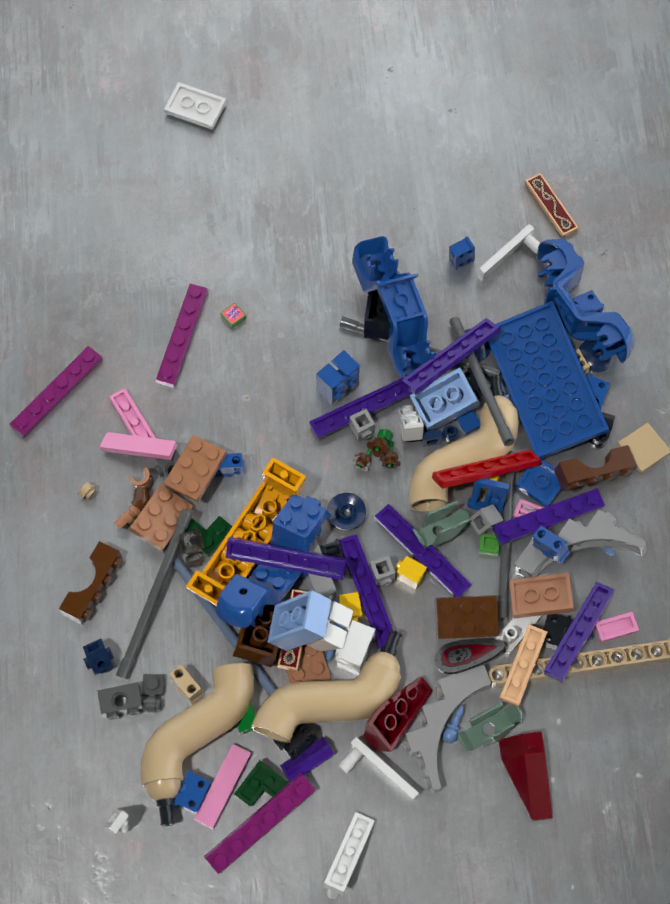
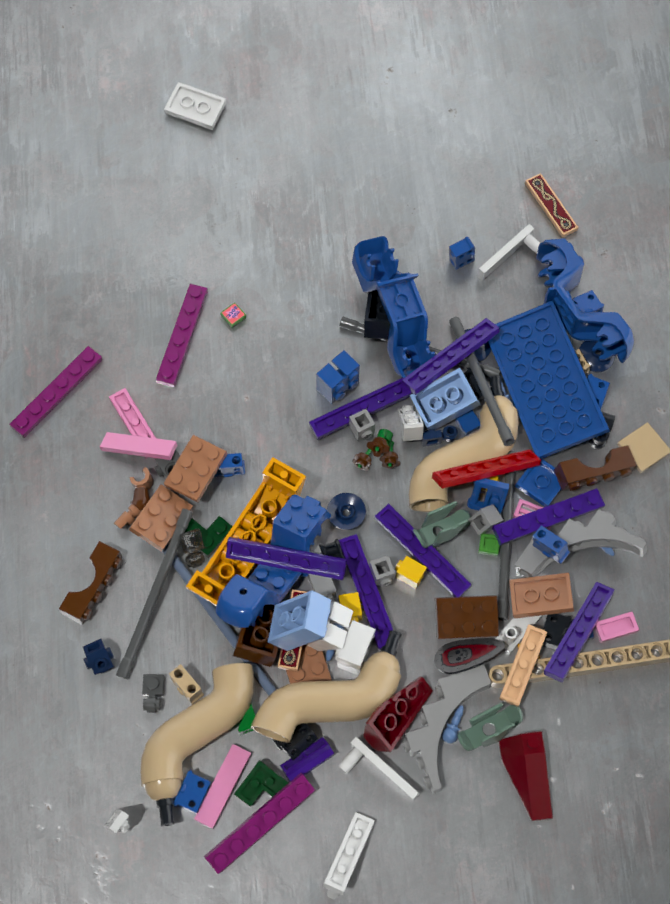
tan plate [78,482,95,499] -> none
dark grey brick [97,682,143,720] -> none

